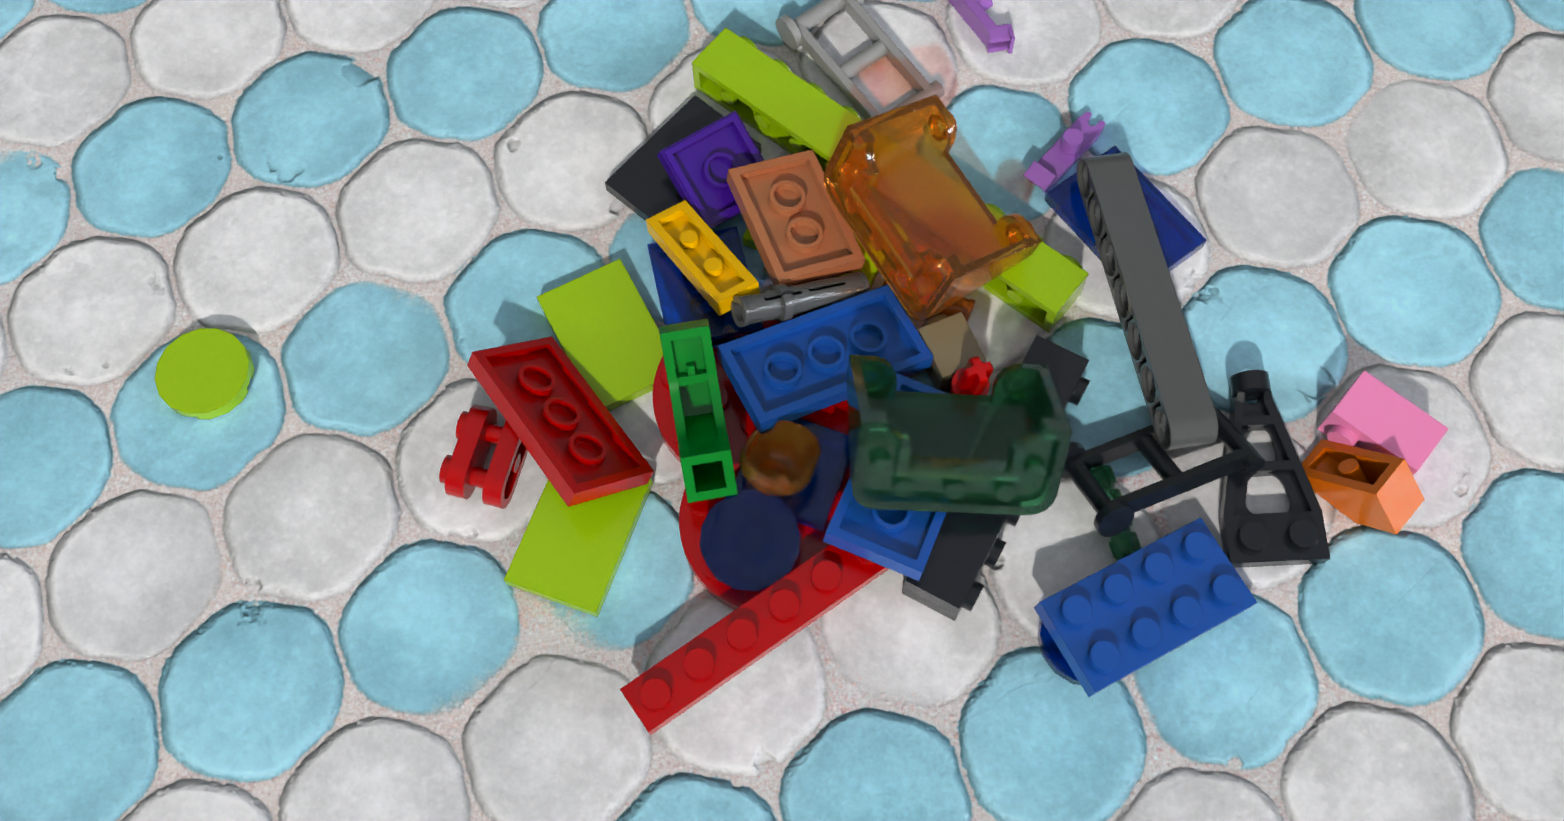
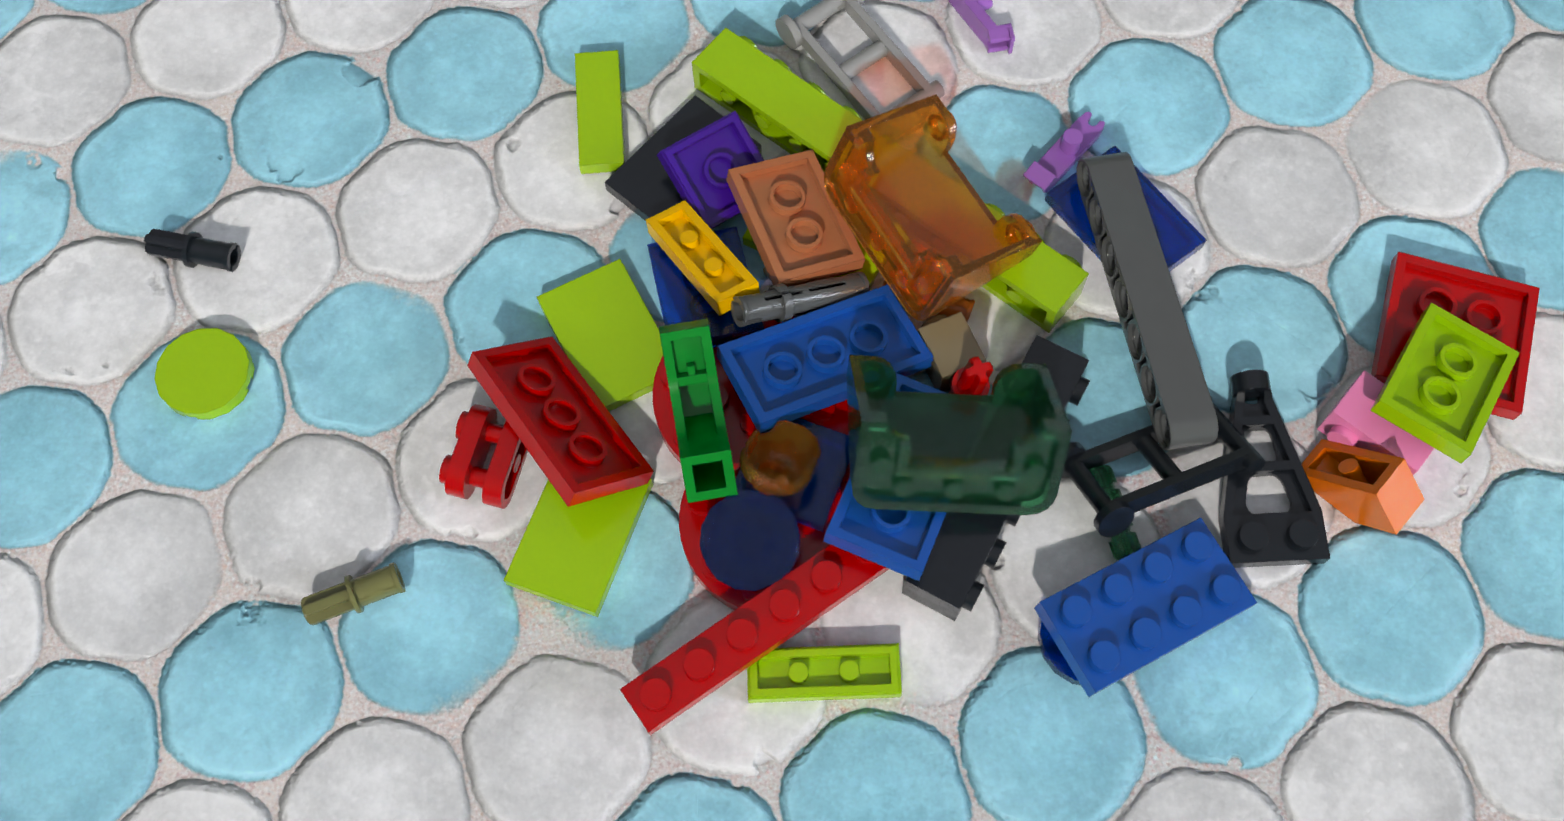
none -> black axle [144,229,241,272]
none -> olive axle [301,562,406,625]
none -> lime tile [575,50,625,174]
none -> lime tile [747,643,902,703]
none -> lime plate [1370,303,1519,464]
none -> red plate [1371,251,1540,420]

